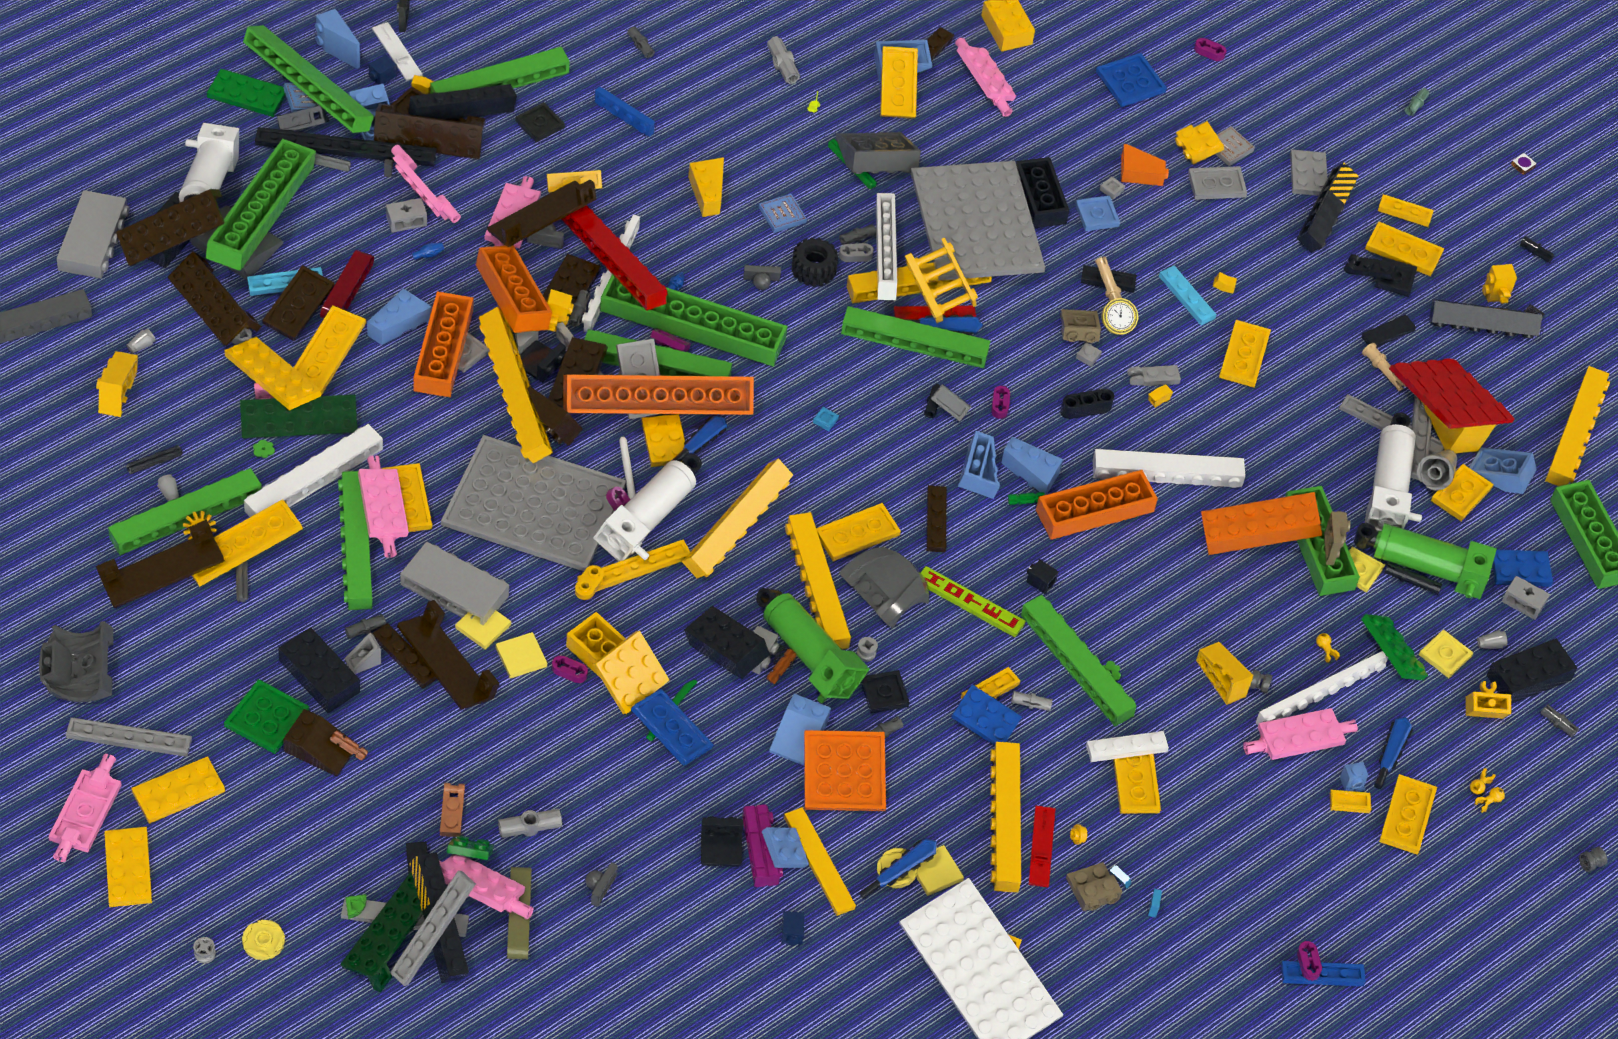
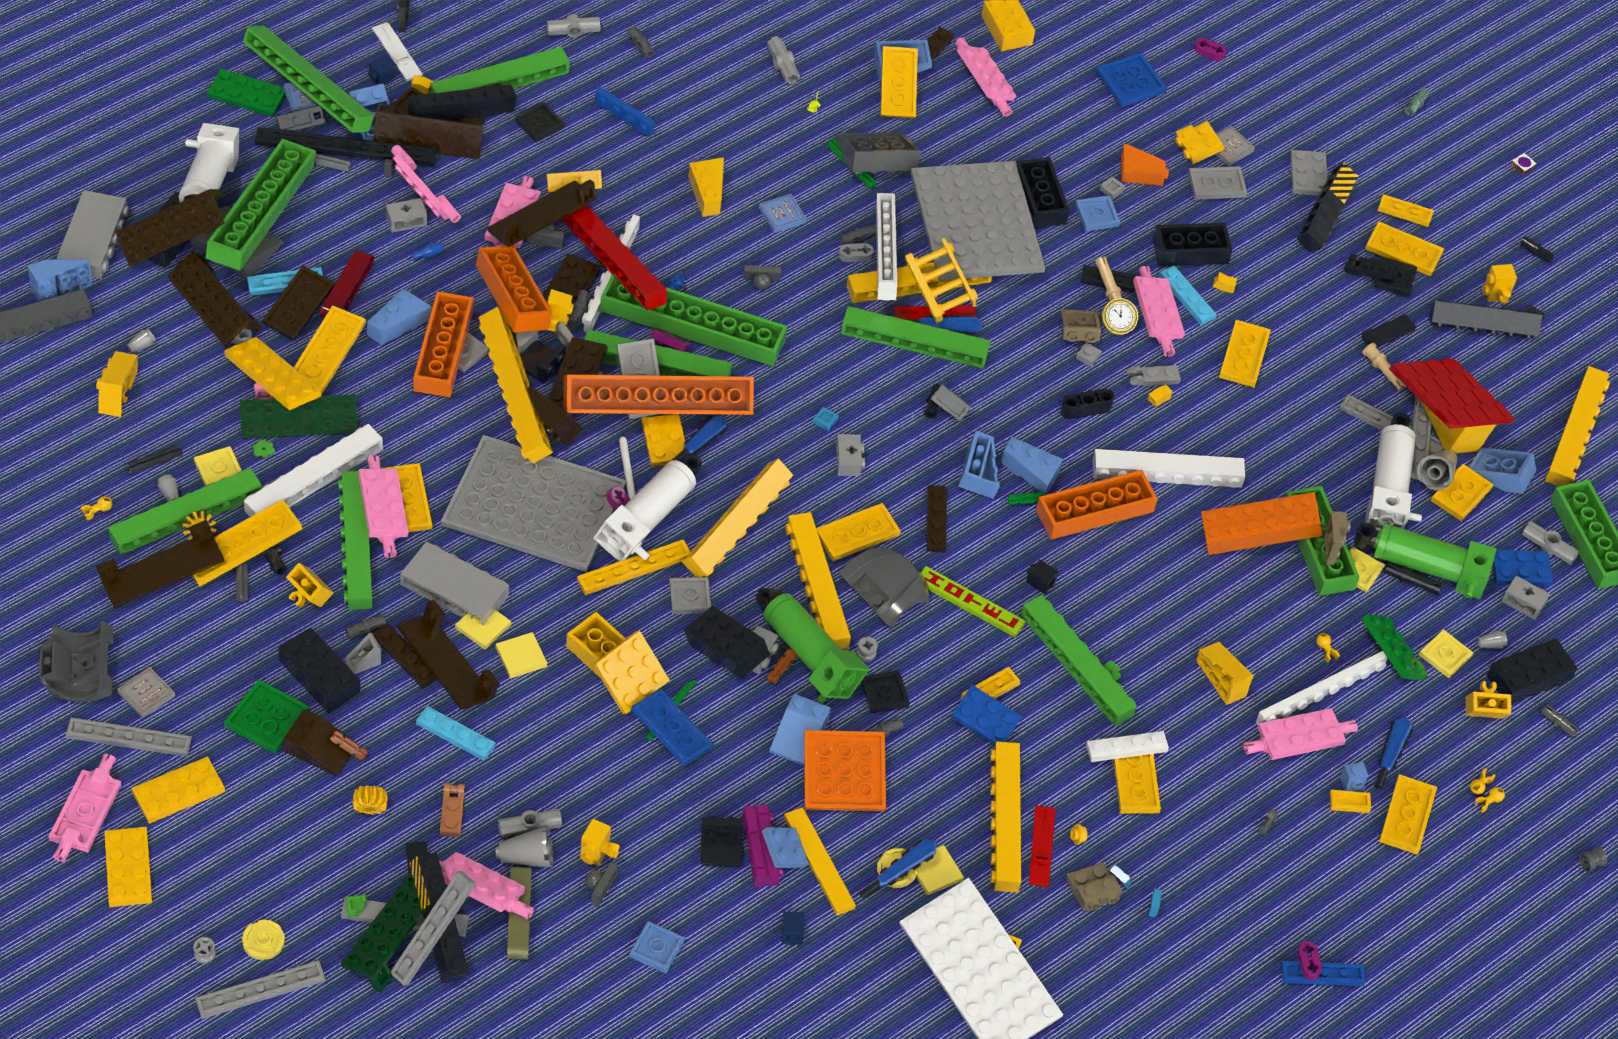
medium blue slope [315,9,360,69] -> none
green plate [447,835,494,860] -> none
magenta beam [552,656,588,683] -> none
yellow plate [575,565,604,600] -> none
black tyre [791,238,838,287] -> none
magenta beam [991,386,1010,419] -> none
light grey pin [1011,691,1052,711] -> none
dark grey wheel [1249,669,1273,694] -> none
none -> medium blue slope [28,260,92,302]
none -> yellow arm [81,496,112,520]
none -> light grey tile [117,667,175,718]
none -> light yellow tile [194,446,242,486]
none -> light grey tile [195,960,325,1019]
none -> black arm [264,544,286,575]
none -> yellow brick [286,563,334,607]
none -> yellow gear [353,785,388,815]
none -> medium azure plate [416,706,496,761]
none -> light grey cone [496,826,553,868]
none -> light grey piece [547,14,601,38]
none -> yellow brick [580,819,620,867]
none -> medium blue tile [629,921,685,974]
none -> light grey tile [669,577,711,614]
none -> light grey brick [836,434,865,476]
none -> bright pink plate [1133,266,1185,357]
none -> black brick [1152,223,1232,266]
none -> dark grey tile [1259,808,1278,836]
none -> light grey piece [1522,521,1580,565]

